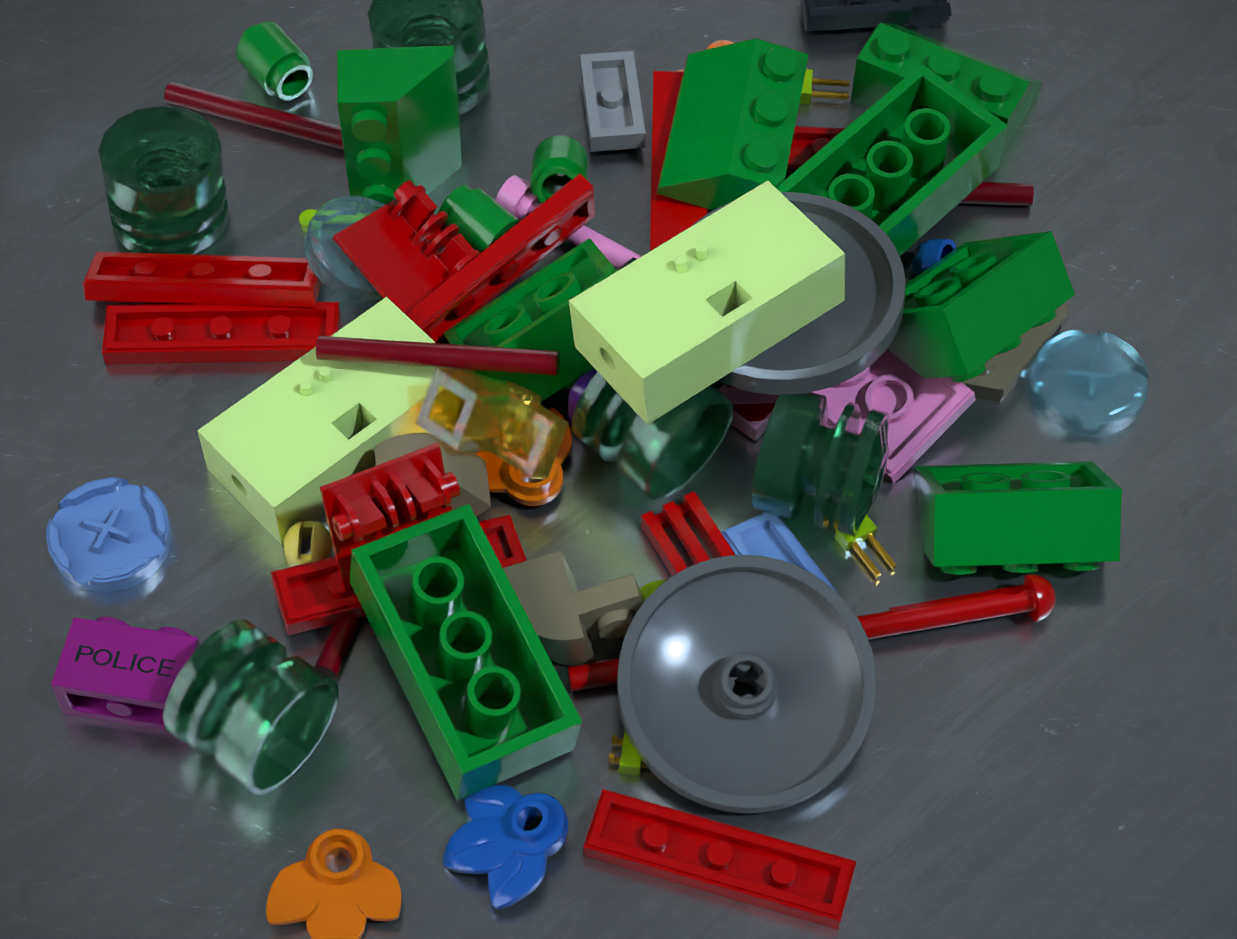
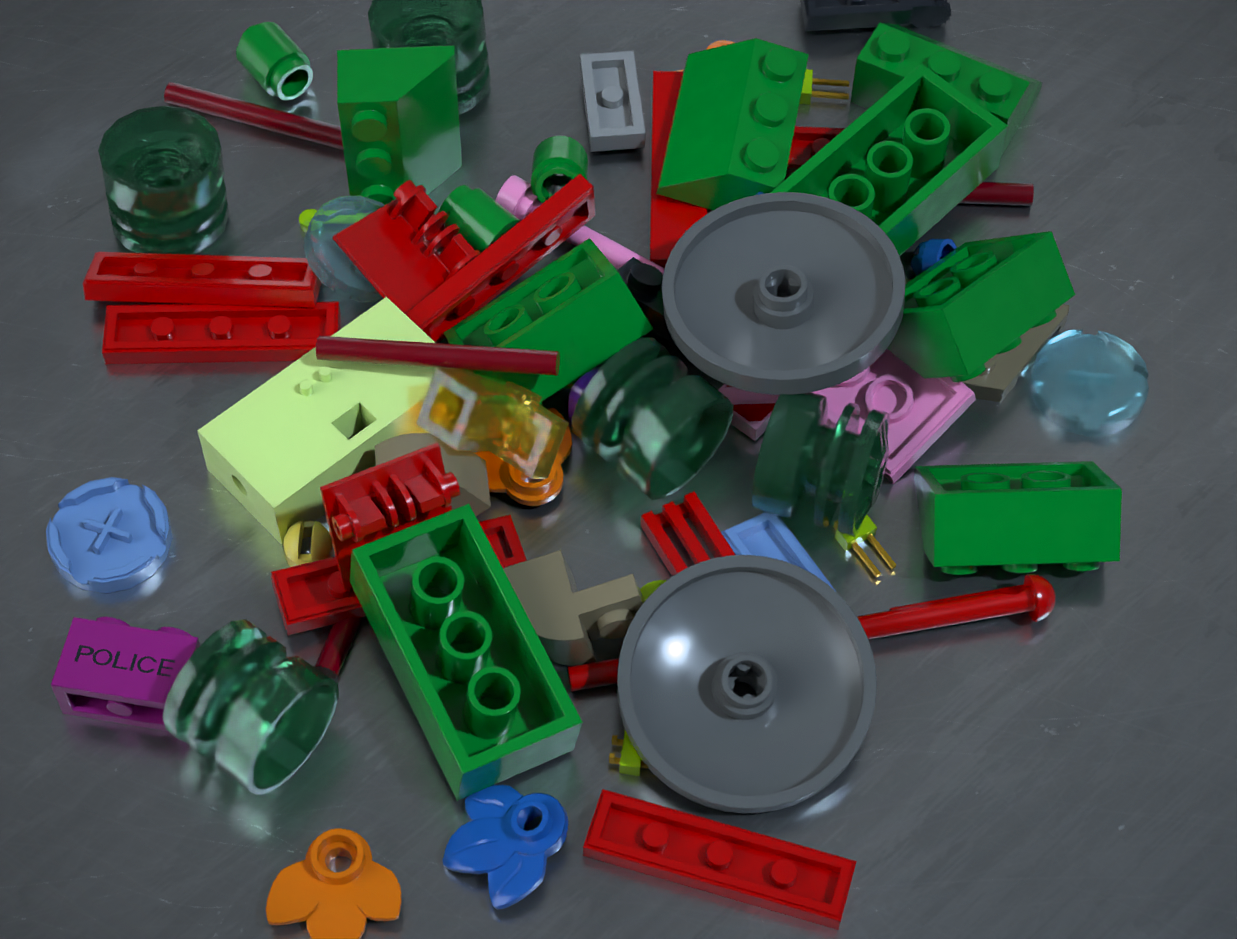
yellowish green brick [569,181,845,425] -> none

